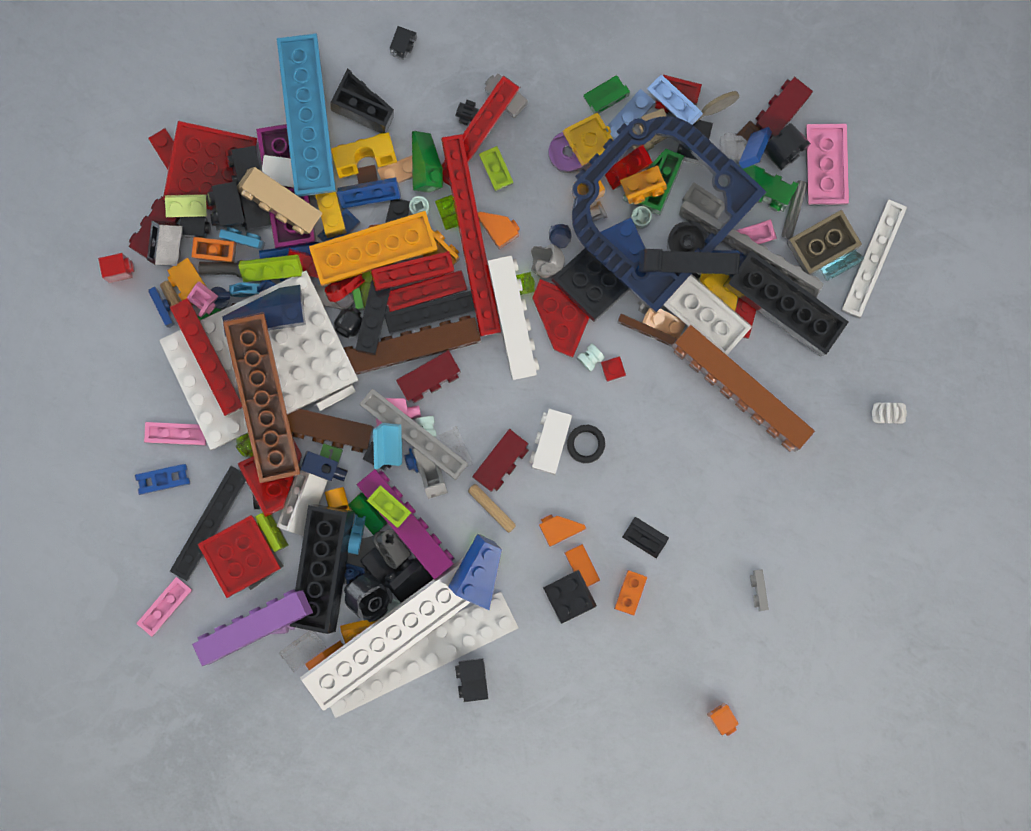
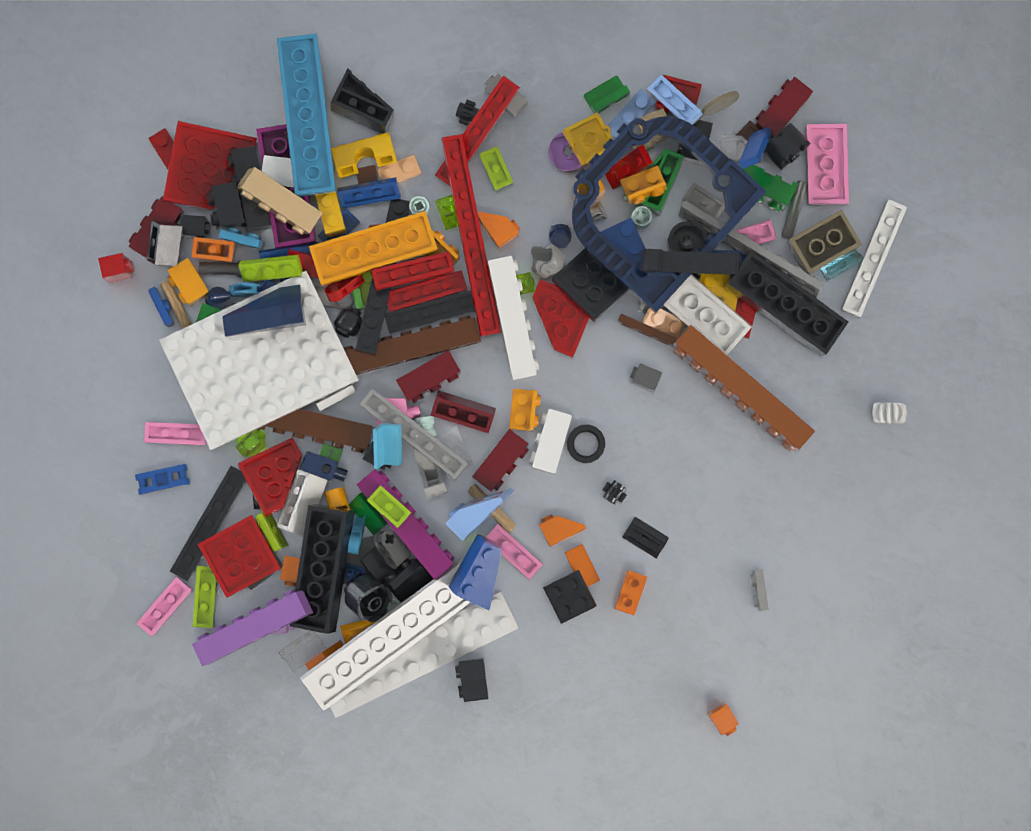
yellowish green plate [165,195,207,217] -> none
red plate [170,298,243,416] -> none
bright pink bracket [186,282,218,317] -> none
dark orange brick [223,312,300,483] -> none
black brick [390,26,417,60] -> none
blue plate [404,448,419,473] -> none
green slope [412,131,443,193] -> none
light aqua wheel [577,343,605,372] -> none
red plate [601,356,626,382] -> none
none -> lime plate [192,566,217,628]
none -> orange brick [280,556,300,587]
none -> dark red brick [430,390,496,433]
none -> light blue slope [445,488,514,541]
none -> bright pink plate [486,524,543,580]
none -> light orange bracket [509,389,541,432]
none -> black gear [602,480,627,505]
none -> dark grey brick [630,363,663,393]

